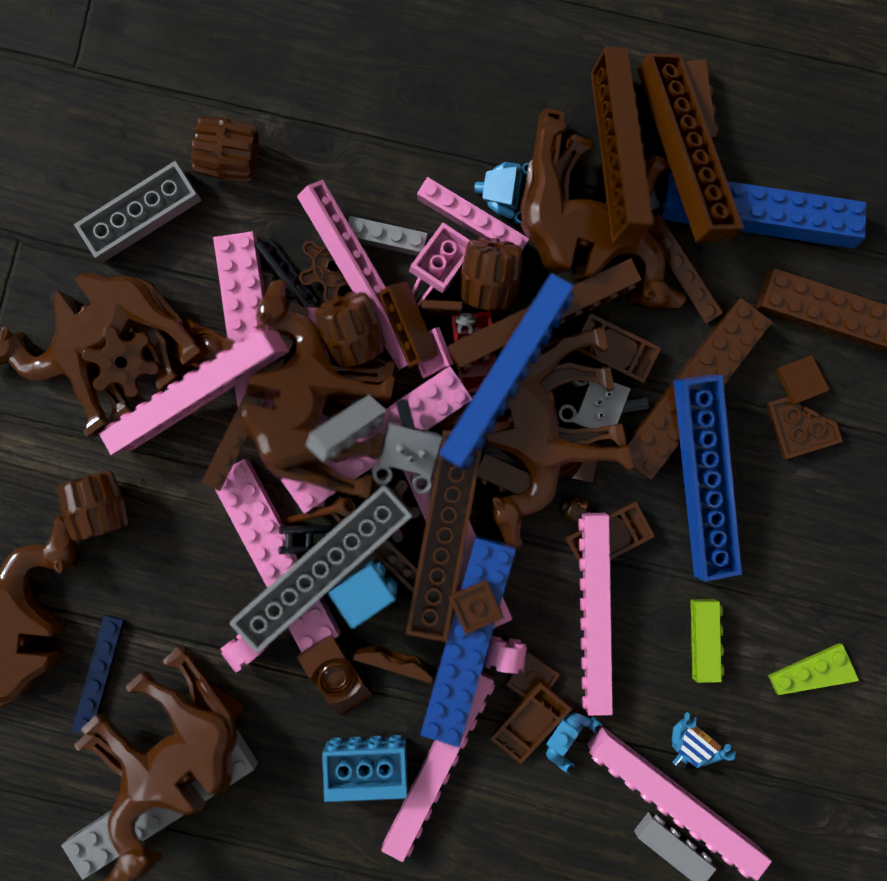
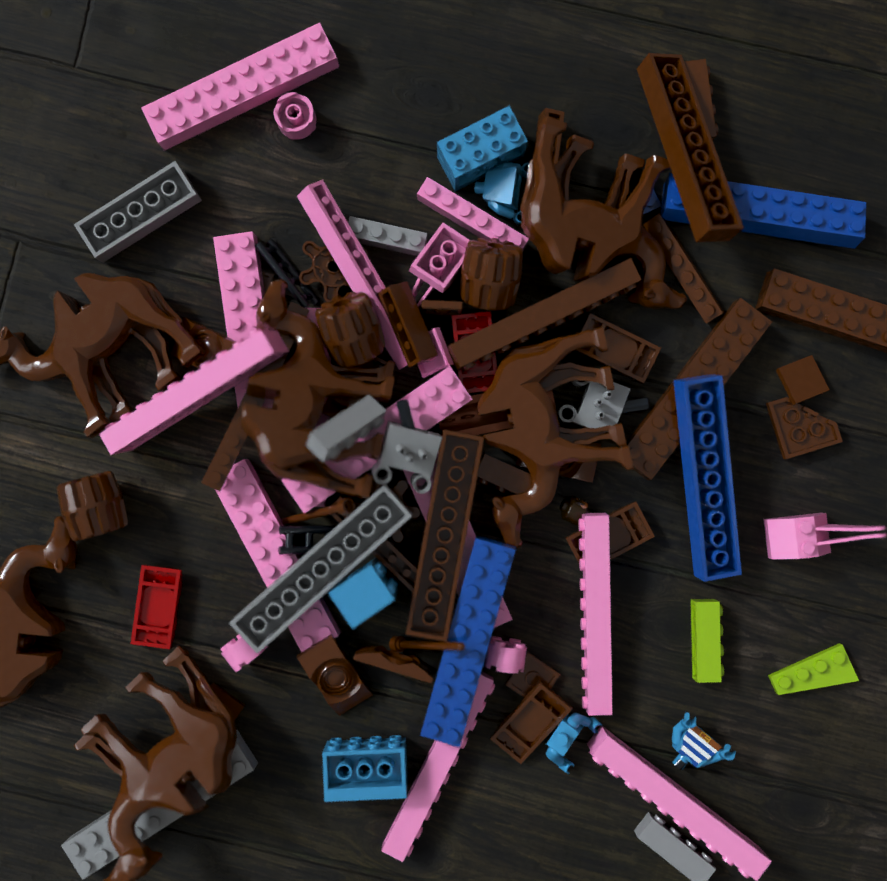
dark blue plate [72,615,125,735] -> none
reddish brown plate [82,325,160,398] -> none
reddish brown wheel [191,116,259,182] -> none
blue brick [439,273,575,471] -> none
reddish brown tile [448,579,504,634] -> none
light grey plate [456,313,476,334] -> none
reddish brown brick [591,46,654,246] -> none
none -> red slope [130,565,182,649]
none -> bright pink brick [141,23,339,150]
none -> bright pink brick [274,92,316,140]
none -> reddish brown piece [389,636,465,652]
none -> dark azure brick [437,106,528,191]
none -> bright pink slope [763,513,886,559]

